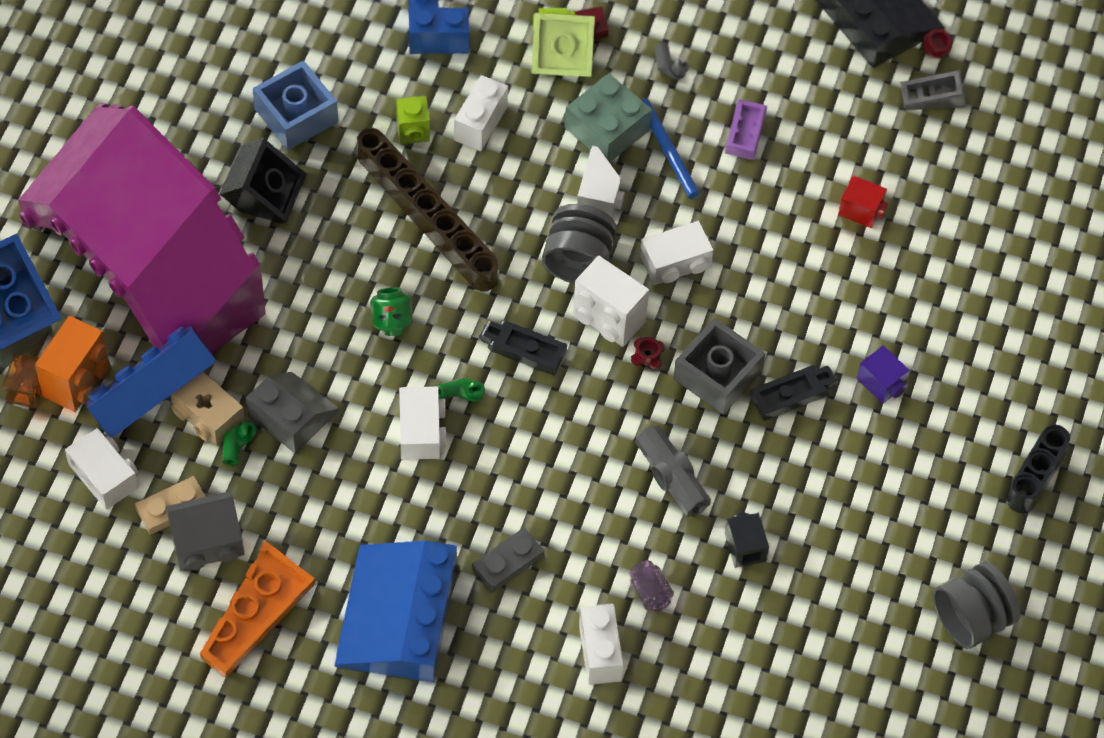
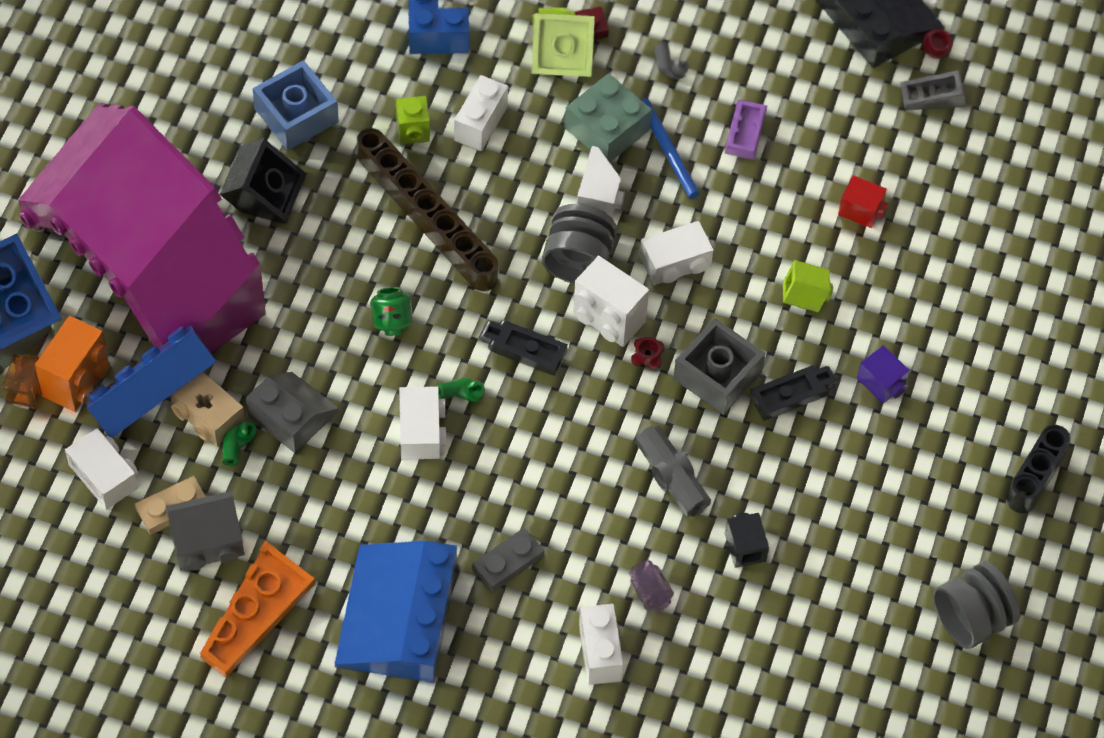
none -> lime brick [783,260,833,312]

